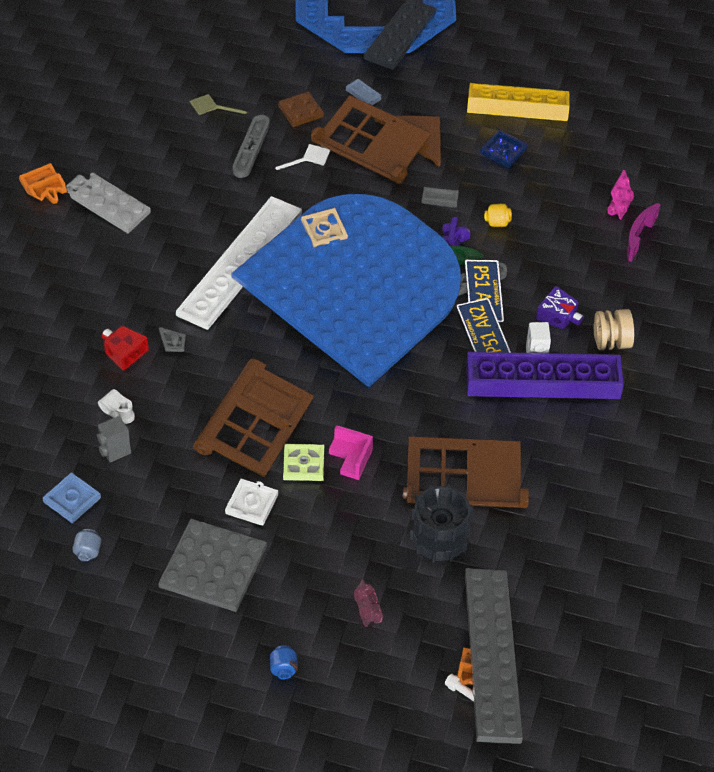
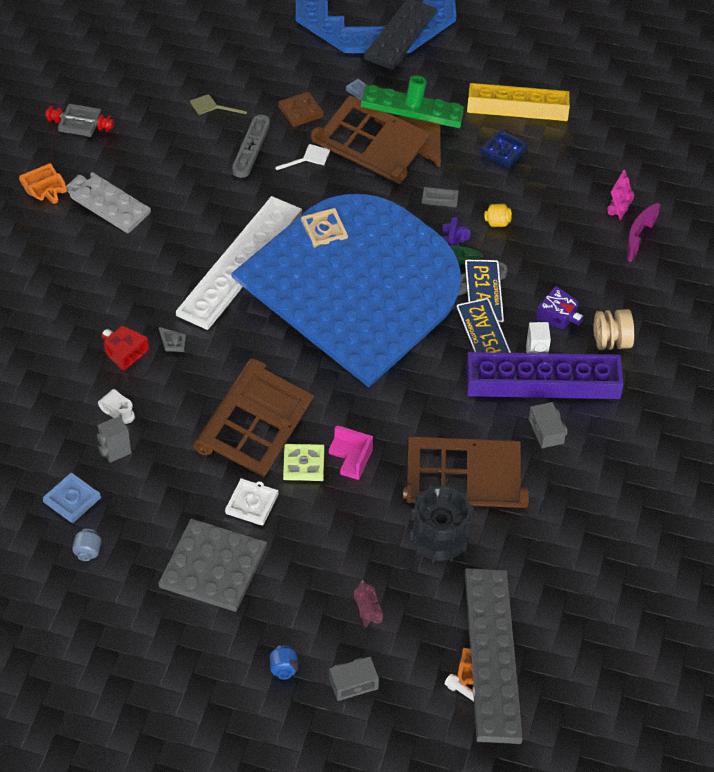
none -> dark grey plate [46,104,114,137]
none -> dark grey brick [329,657,379,701]
none -> green plate [361,76,464,128]
none -> dark grey brick [529,402,567,448]

